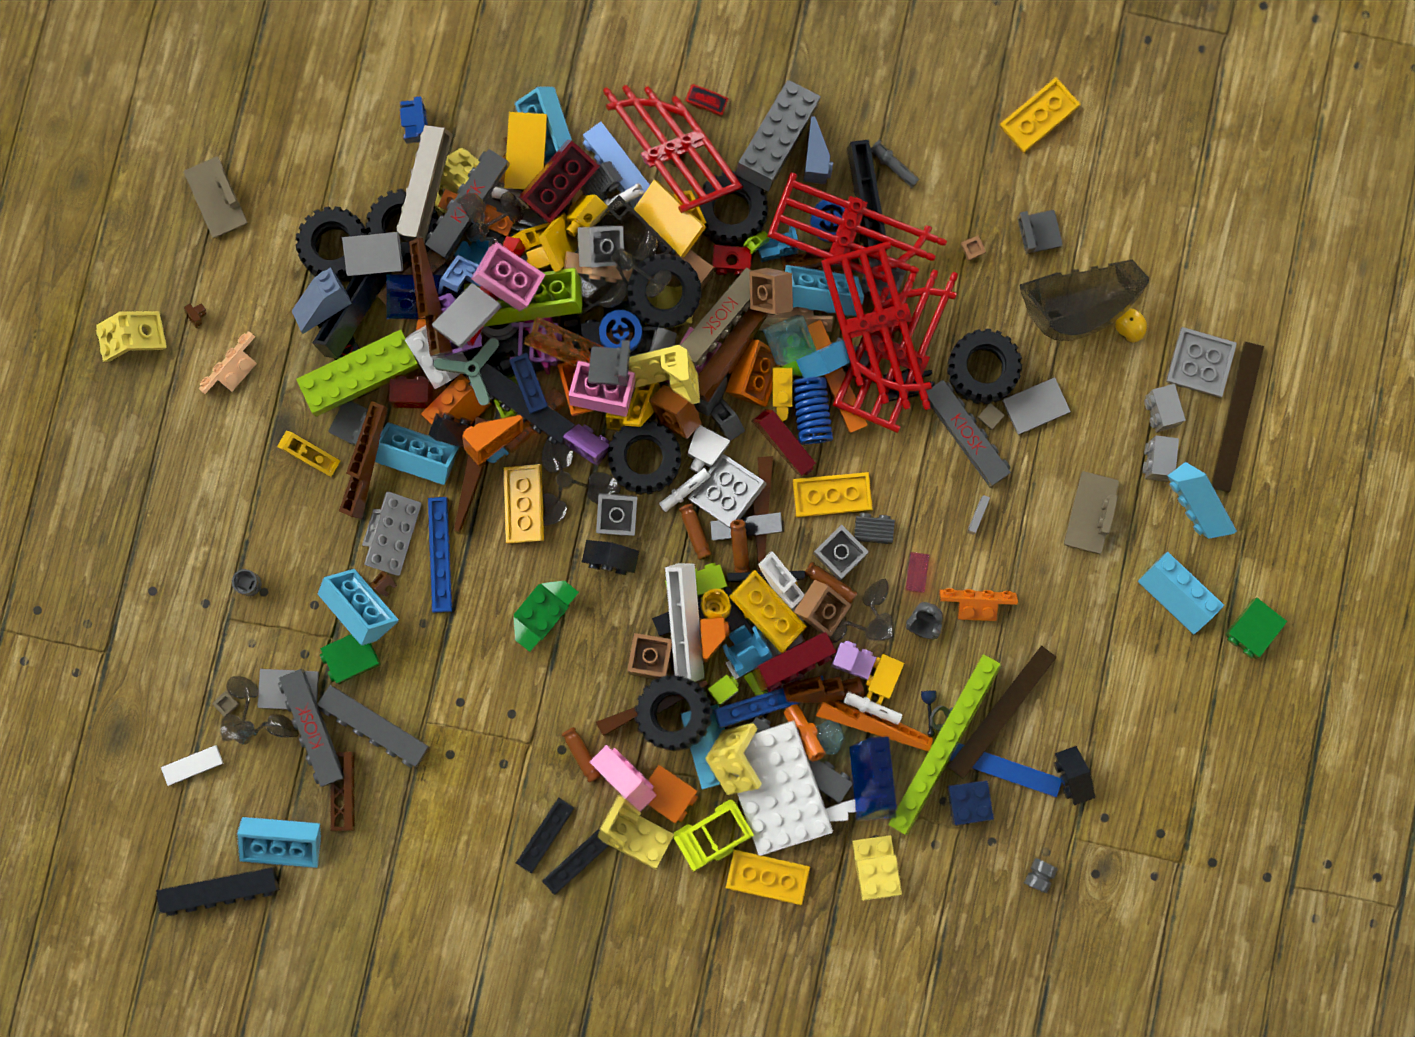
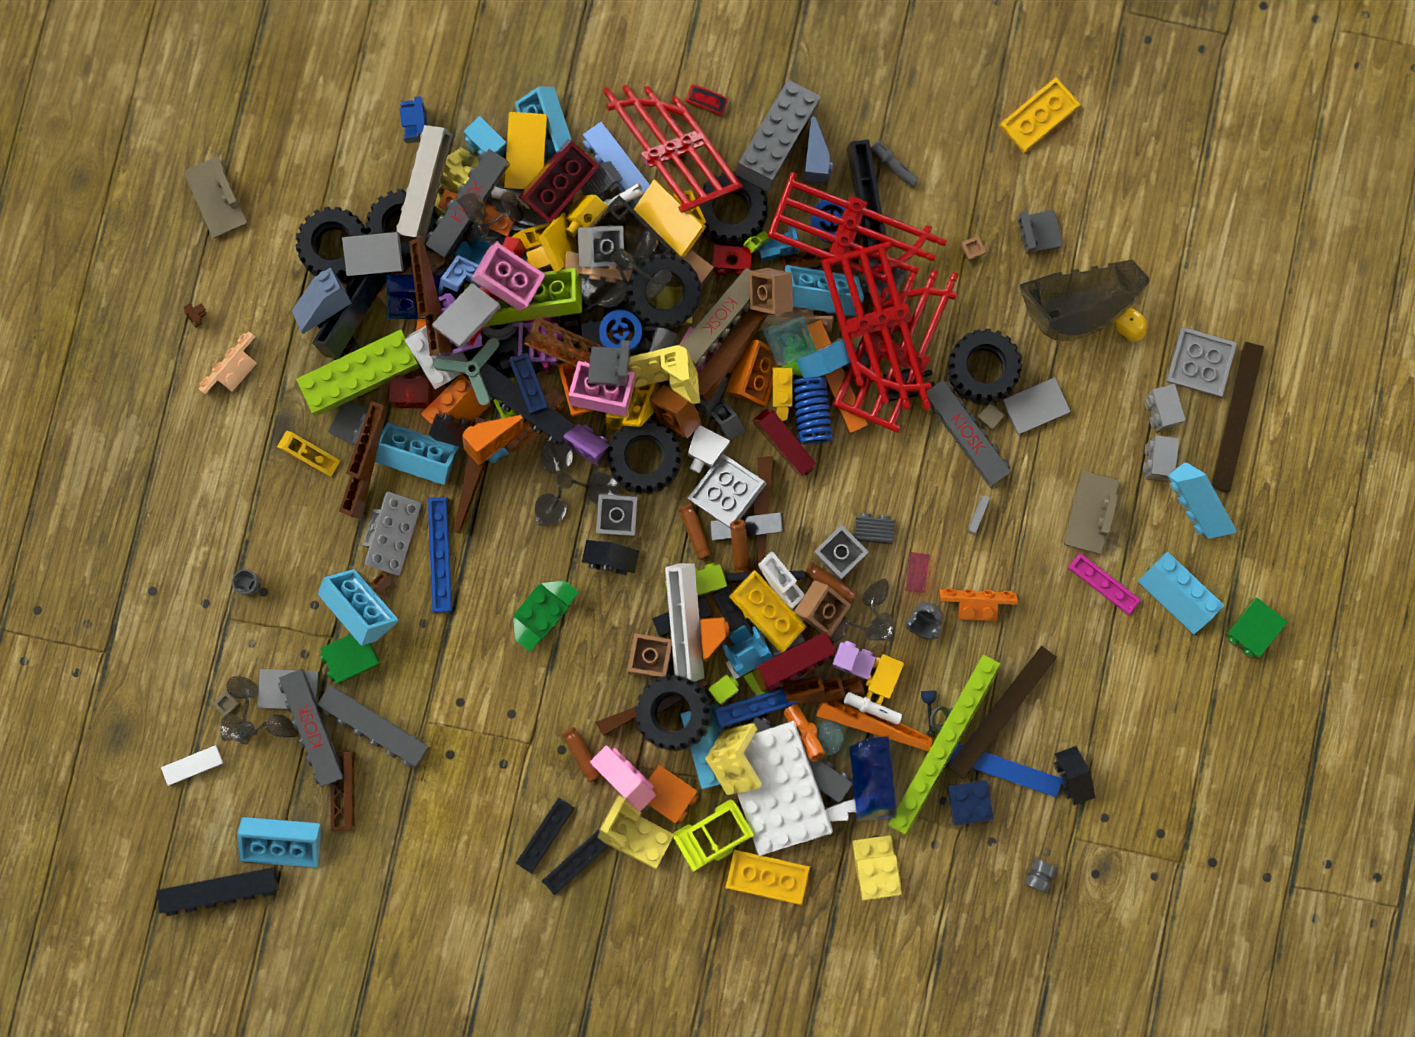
light yellow bracket [96,311,167,362] -> none
yellow tile [504,464,544,544] -> none
white pin [659,468,711,512] -> none
yellow helmet [701,588,731,619] -> none
yellow tile [792,472,873,518] -> none
none -> medium azure brick [463,116,507,158]
none -> dark pink tile [1068,553,1141,615]

